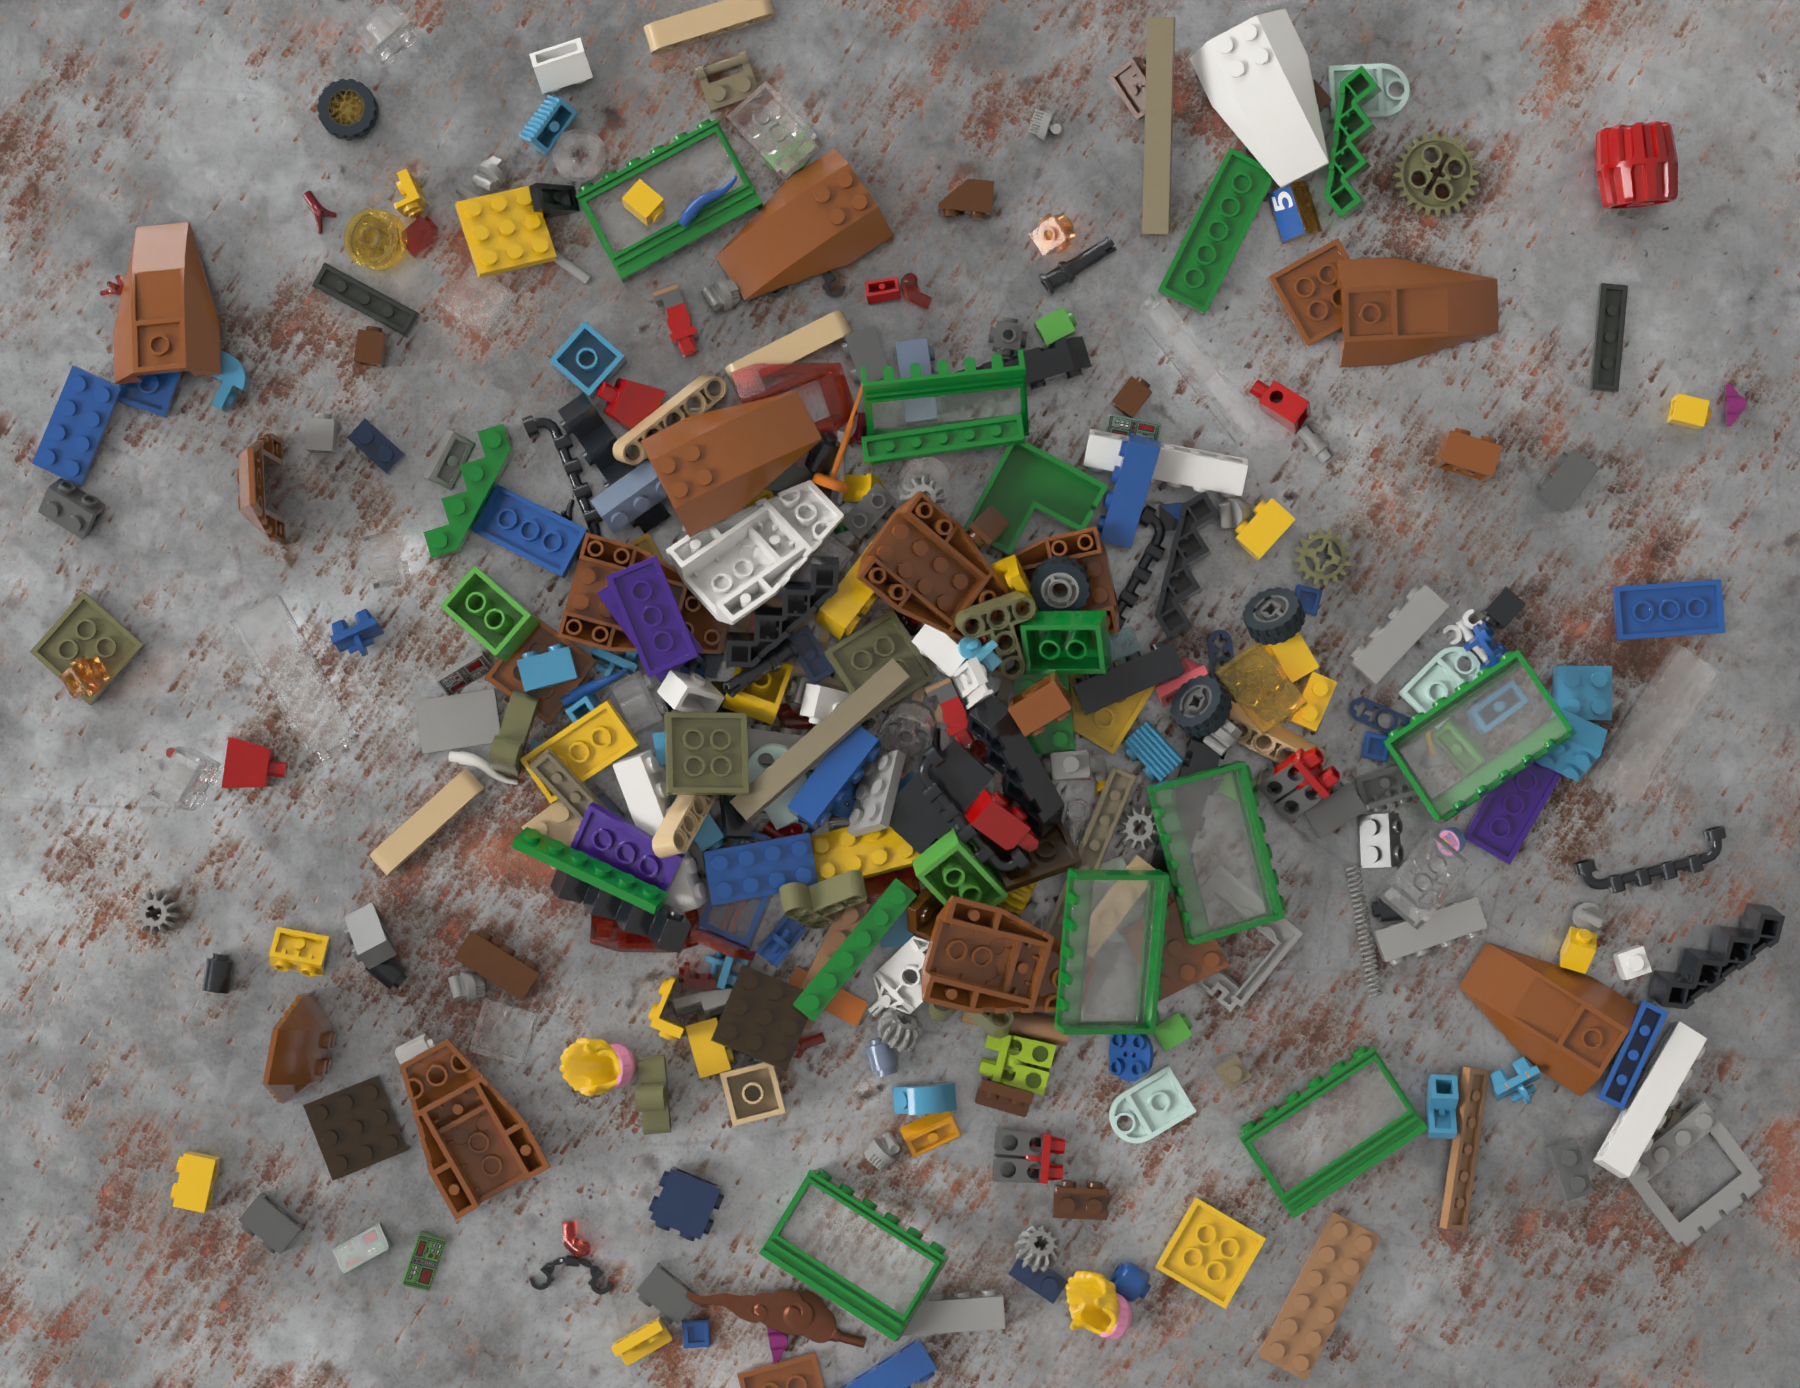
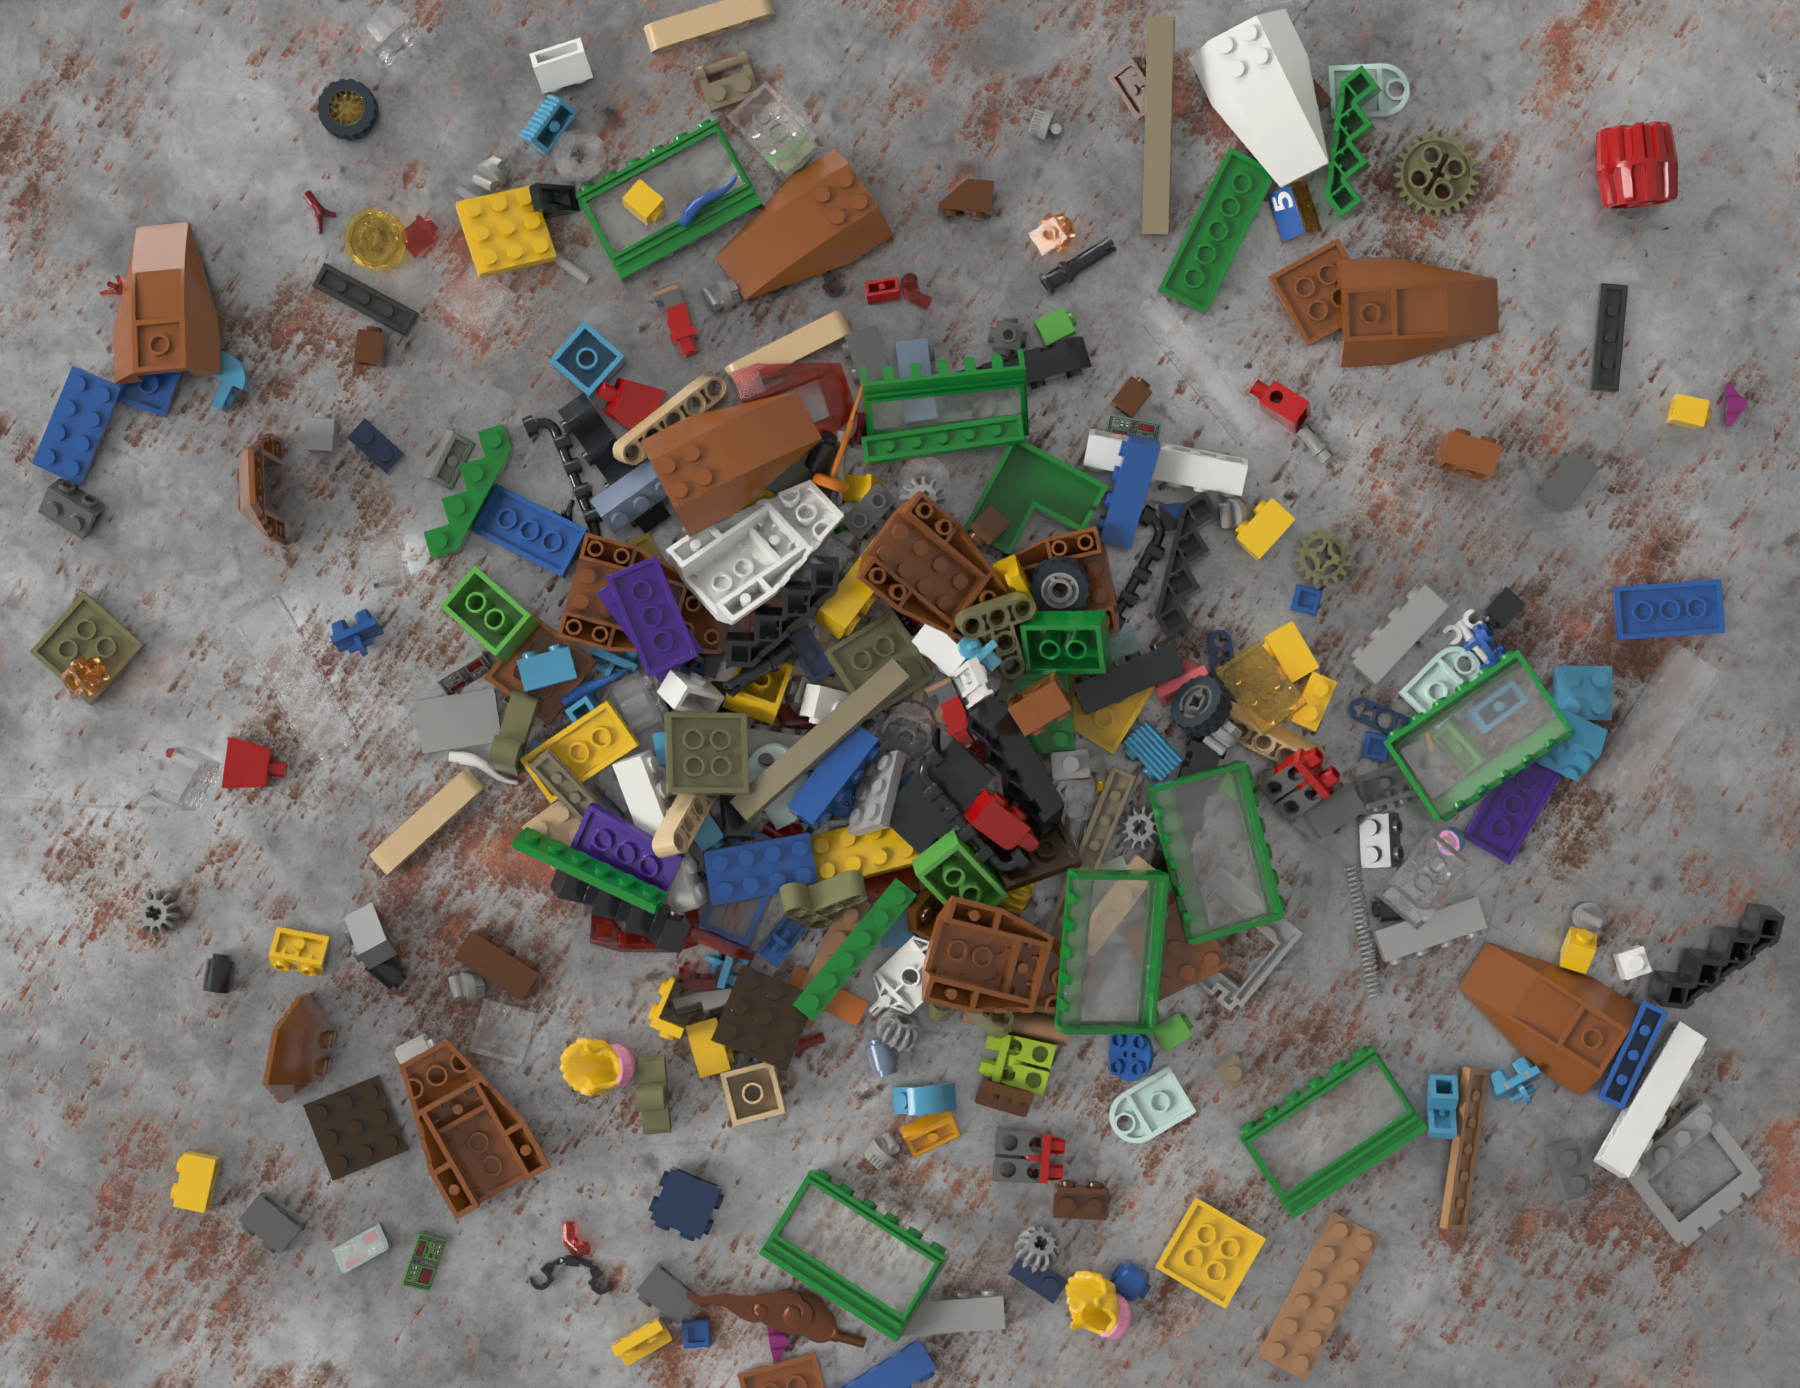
yellow bracket [393,169,429,218] -> none
black wheel [1242,587,1306,645] -> none
black bar [1573,826,1727,893] -> none

